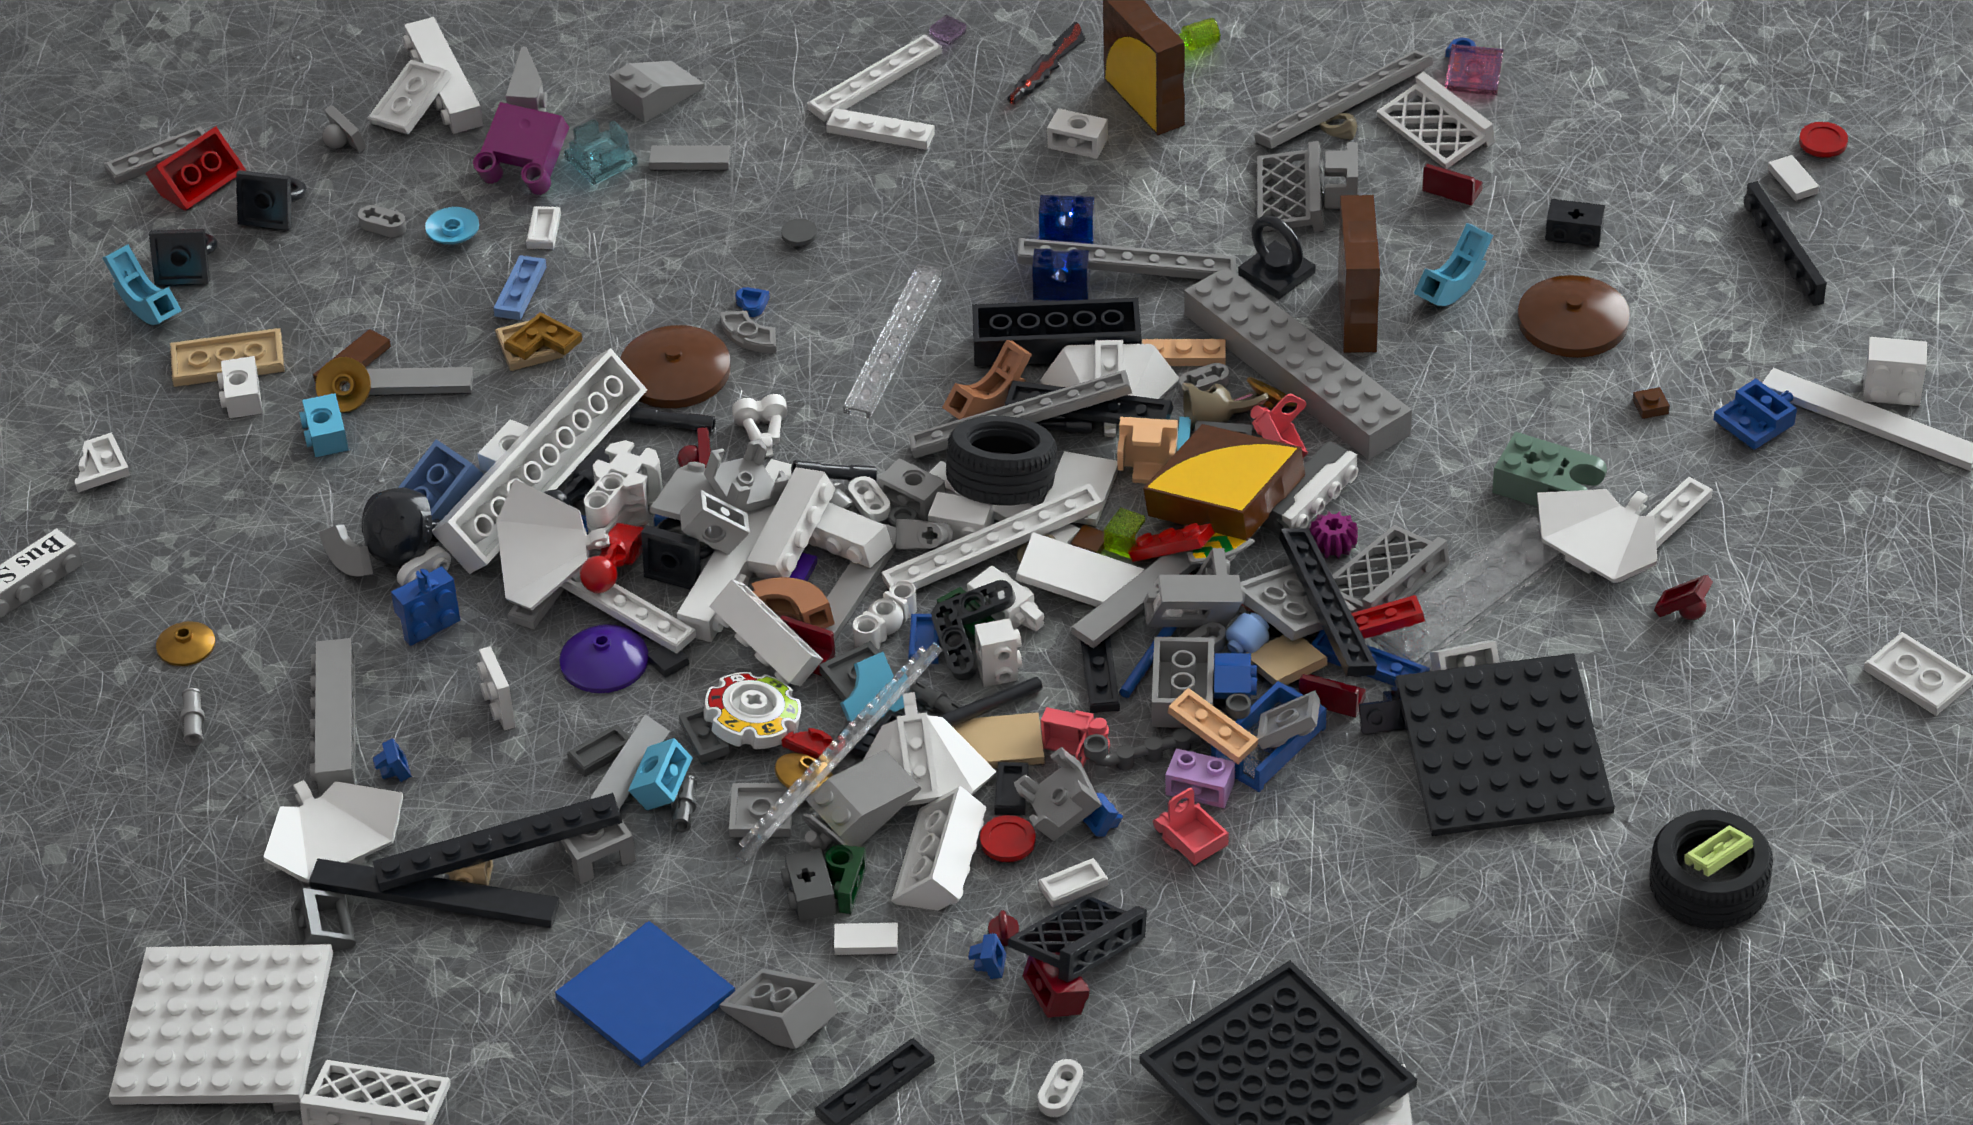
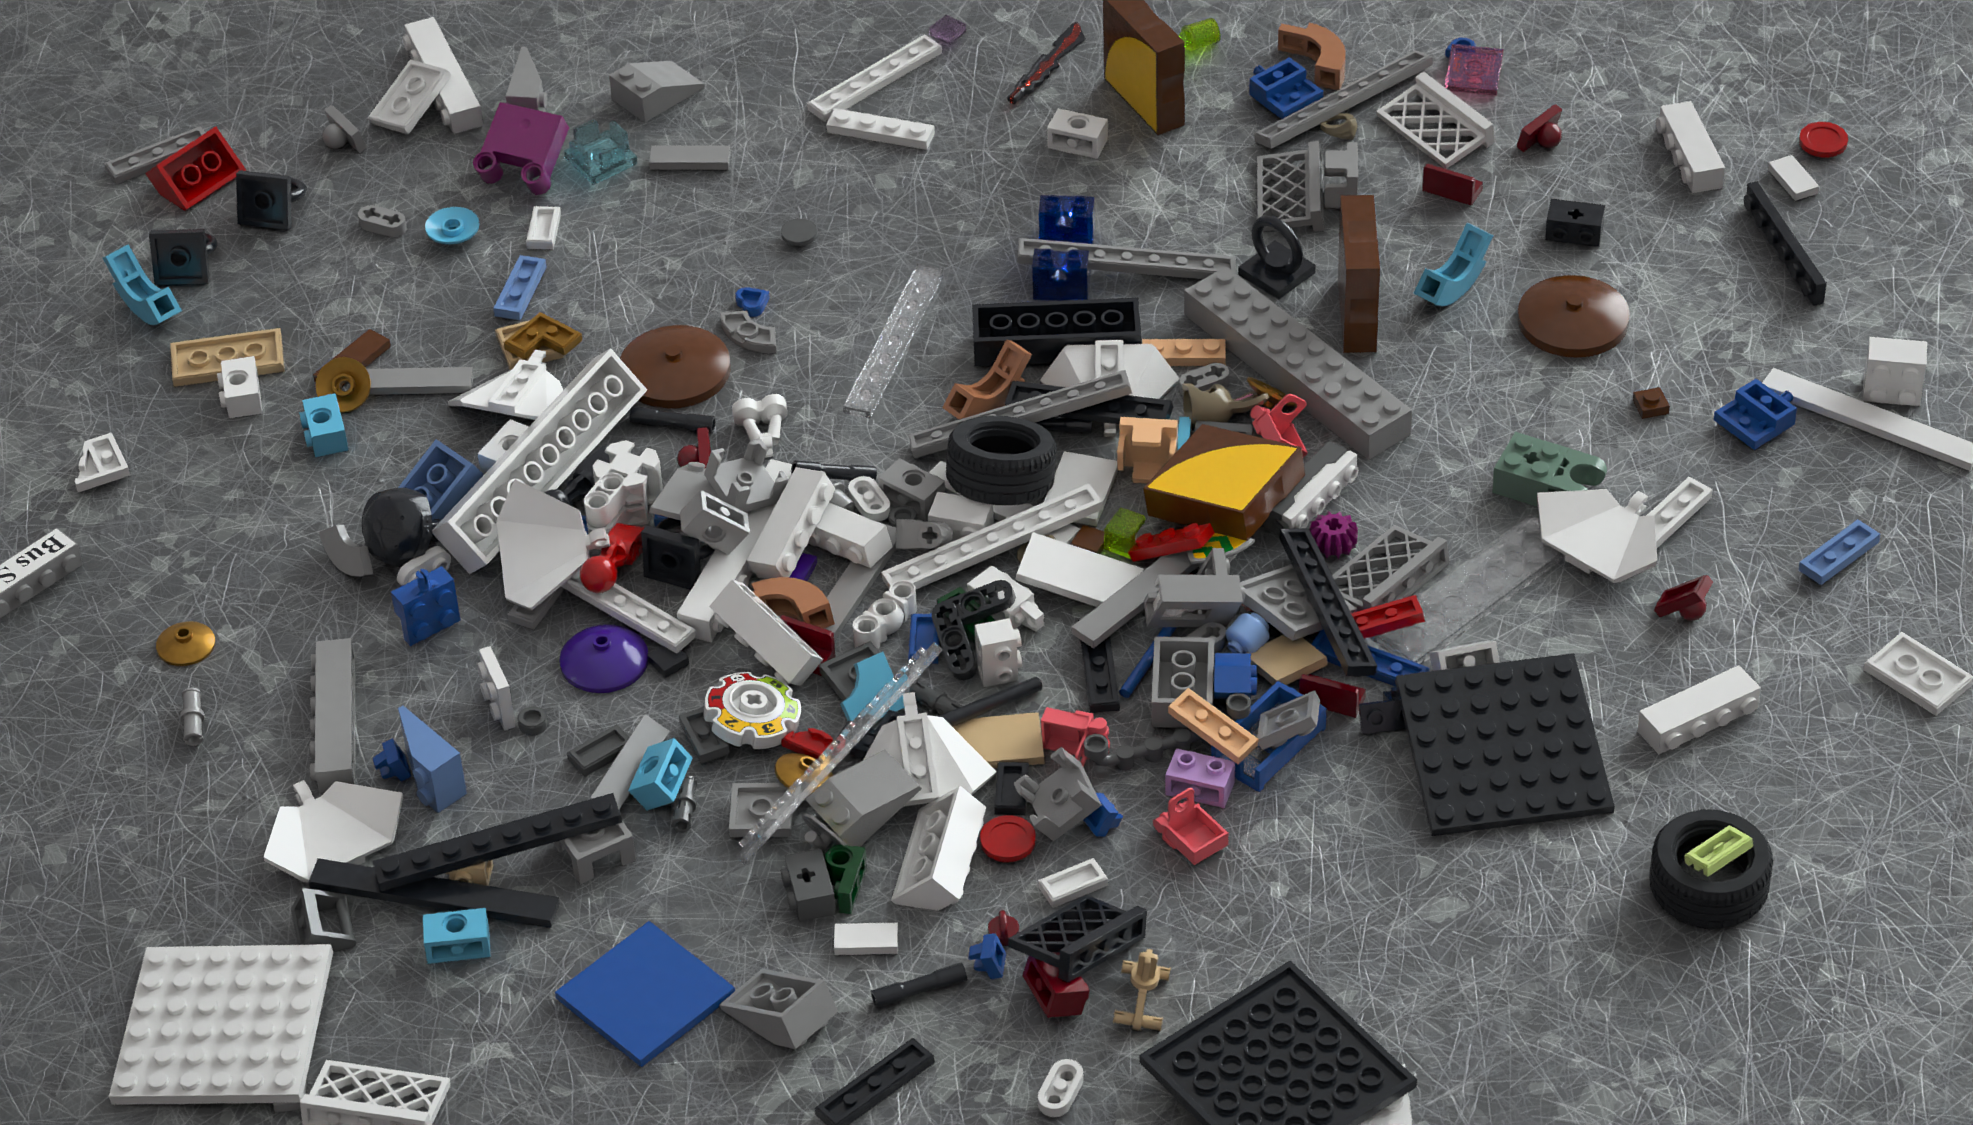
none -> medium blue slope [398,705,467,813]
none -> medium azure brick [423,908,491,964]
none -> white panel [448,349,563,420]
none -> dark grey tile [517,706,548,735]
none -> black piece [871,962,967,1009]
none -> tan axle [1113,949,1170,1031]
none -> blue plate [1249,57,1323,119]
none -> nougat arch [1278,23,1346,90]
none -> dark red tile [1517,104,1563,152]
none -> white brick [1637,665,1761,754]
none -> white brick [1656,101,1725,193]
none -> medium blue plate [1799,519,1880,585]

